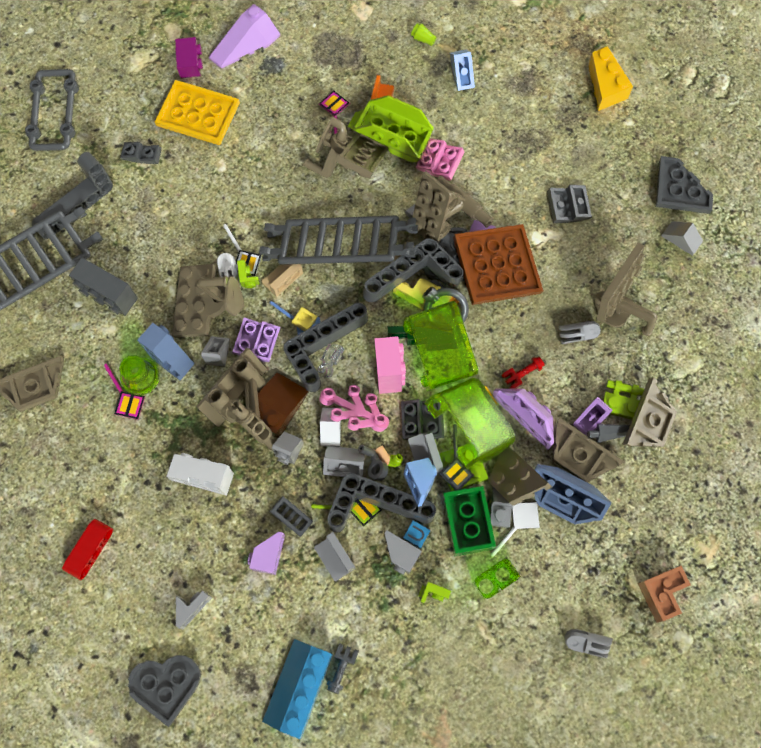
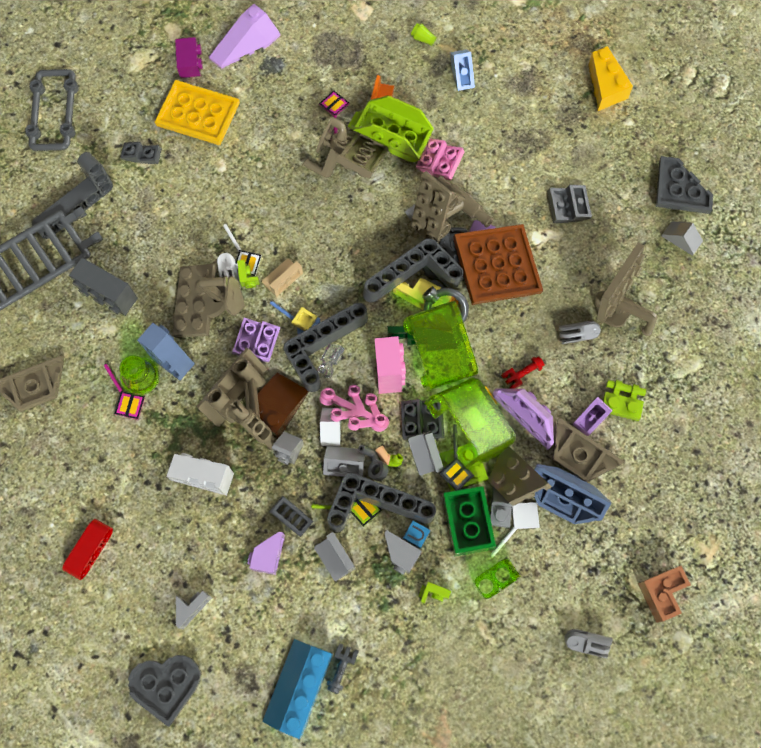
light grey slope [201,336,230,367] -> none
dark grey bar [259,215,418,265] -> none
light blue slope [404,458,437,507] -> none
dark grey bar [587,424,630,443] -> none
wing [623,378,677,447] -> none

